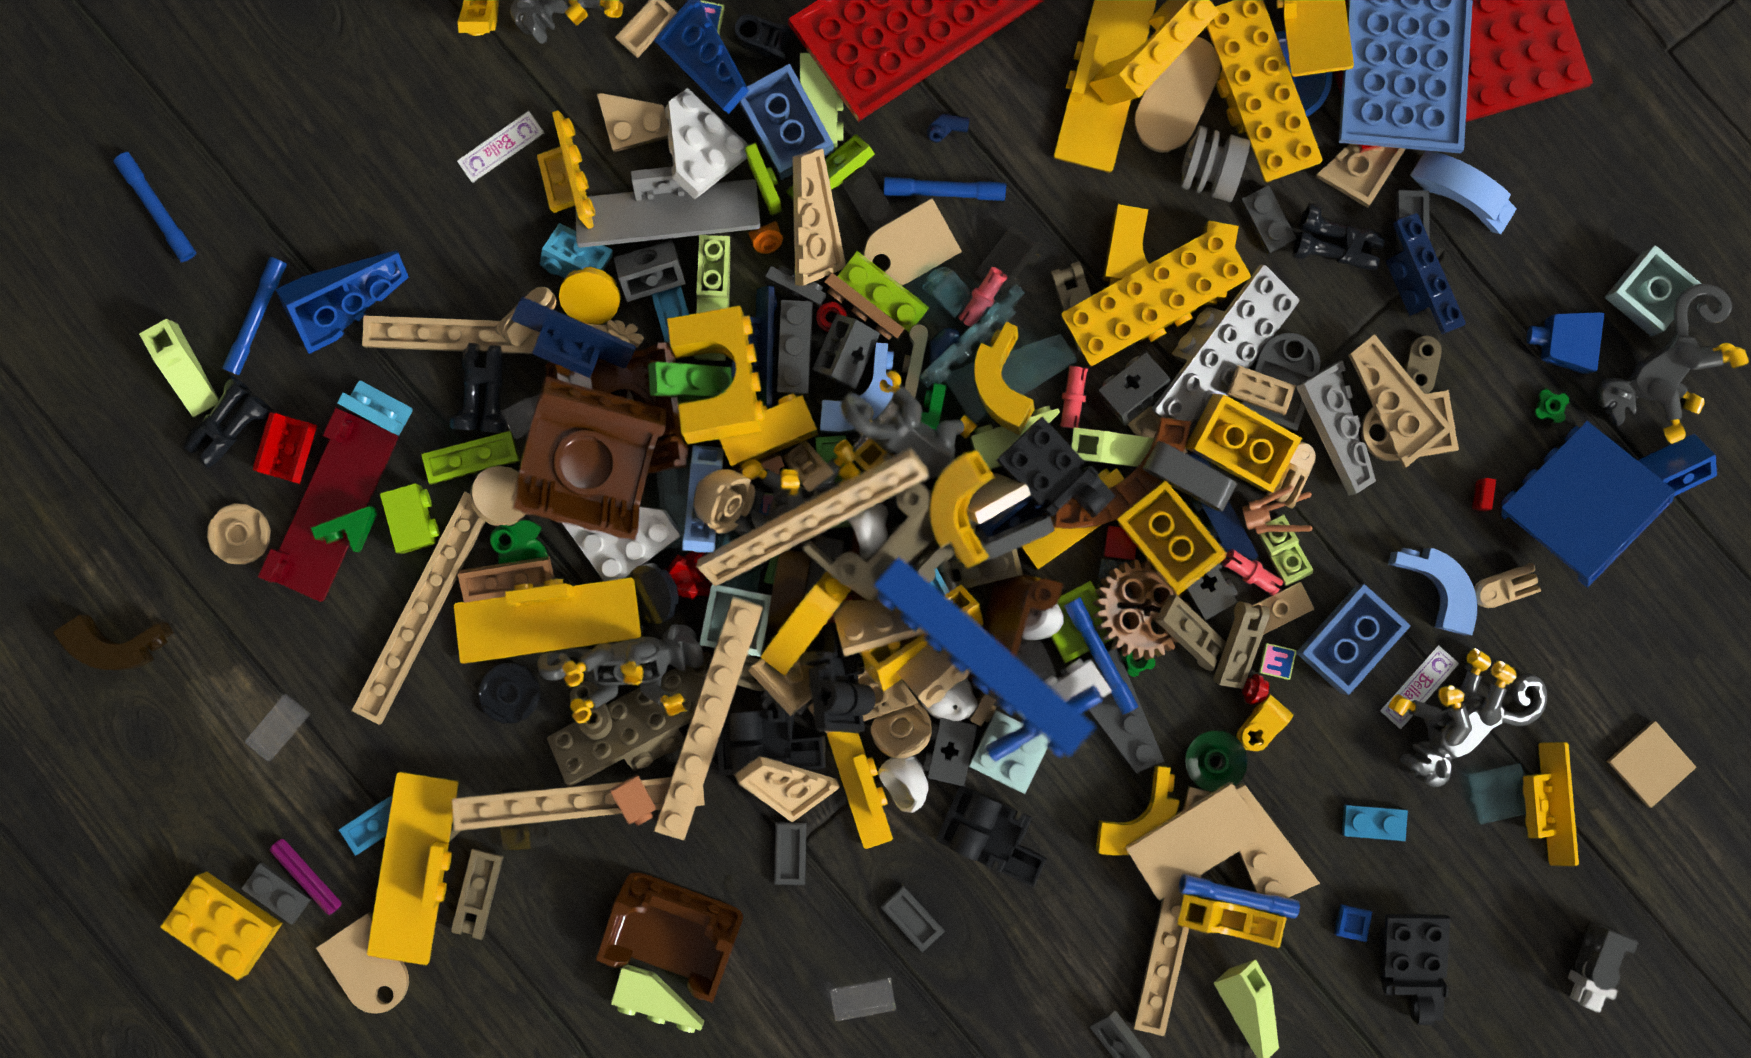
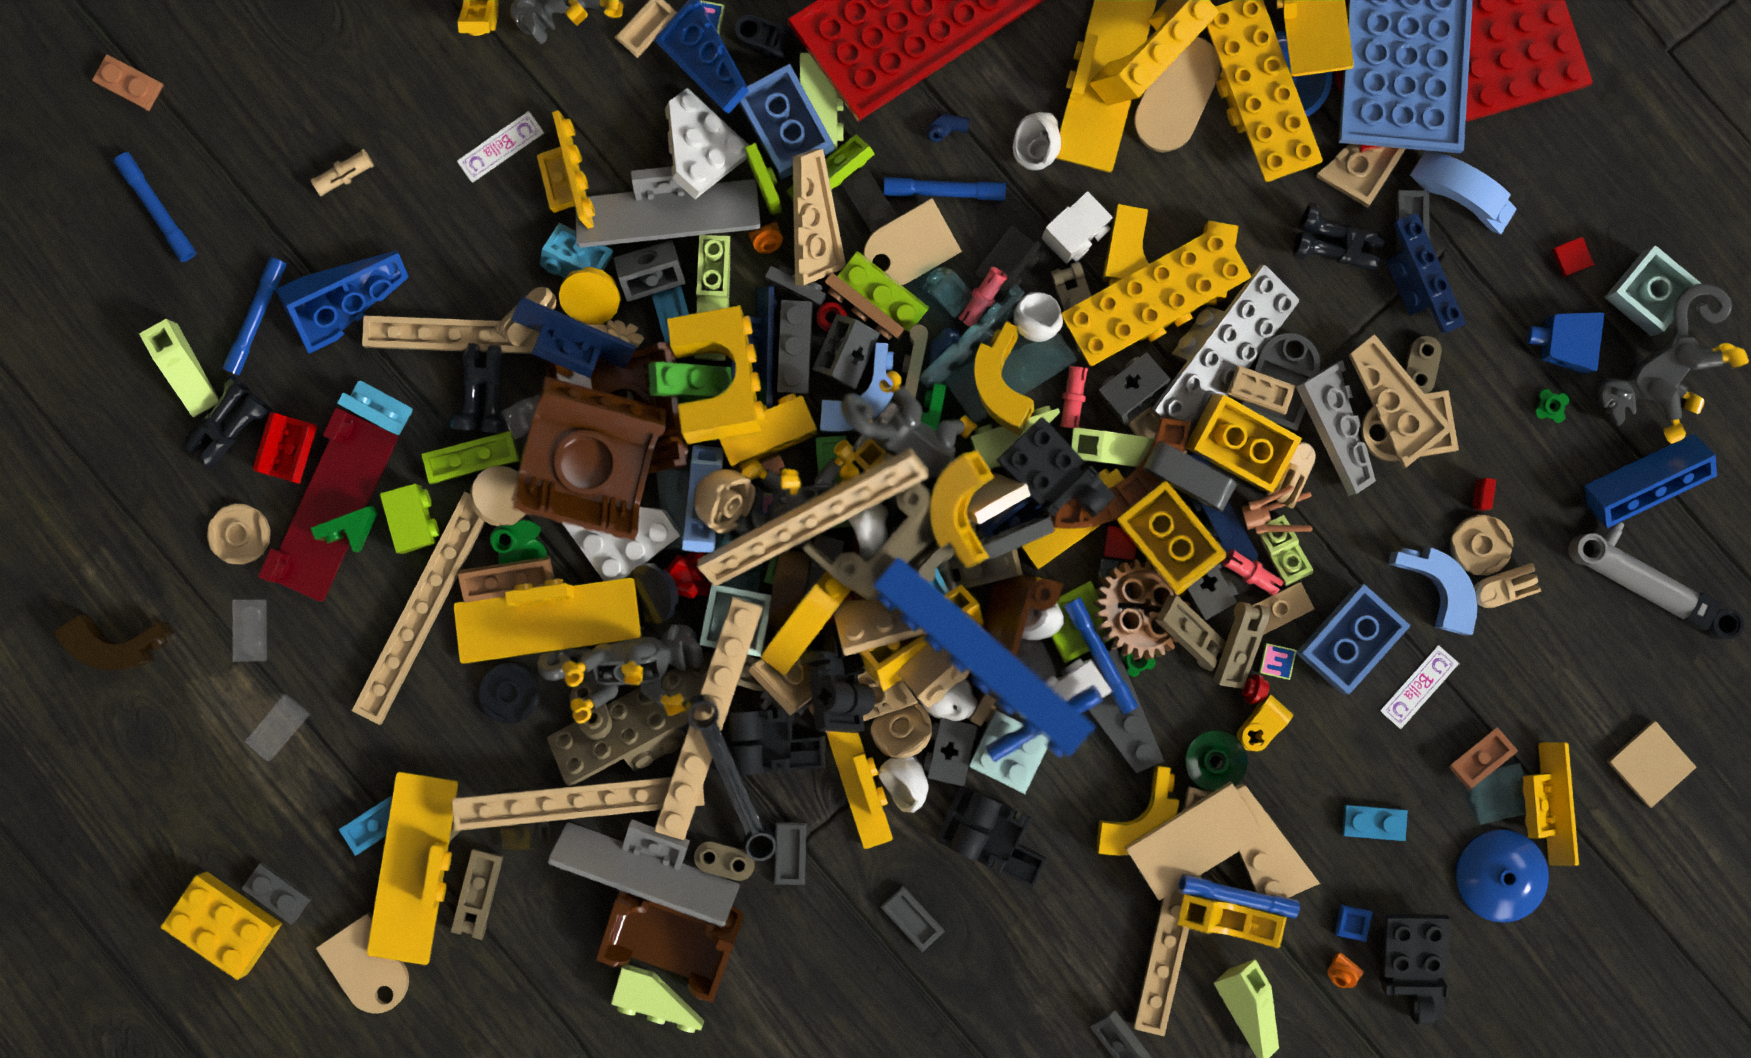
magenta axle [270,839,342,915] -> none
tan wing [597,93,669,153] -> none
nougat brick [609,775,656,826] -> none
tan wing [736,756,840,822] -> none
tan tile [782,440,834,492] -> none
clear tile [830,978,896,1022] -> none
light grey wheel [1181,126,1250,203] -> none
dark grey plate [1240,185,1297,254] -> none
dark grey animal [1388,648,1547,787] -> none
blue panel [1501,421,1675,588] -> none
dark grey hips [1568,921,1639,1012] -> none
none -> nougat plate [92,54,163,111]
none -> clear plate [232,600,267,662]
none -> tan pin [311,149,374,197]
none -> light grey bracket [548,820,740,926]
none -> black piece [686,694,776,861]
none -> dark tan plate [694,841,755,881]
none -> white hair [1013,112,1061,170]
none -> white hair [1014,292,1063,342]
none -> white brick [1041,191,1113,264]
none -> orange plate [1328,951,1364,988]
none -> nougat plate [1449,727,1518,791]
none -> tan tile [1450,515,1513,575]
none -> blue dish [1455,829,1549,923]
none -> red tile [1552,237,1594,277]
none -> light grey piece [1568,522,1744,639]

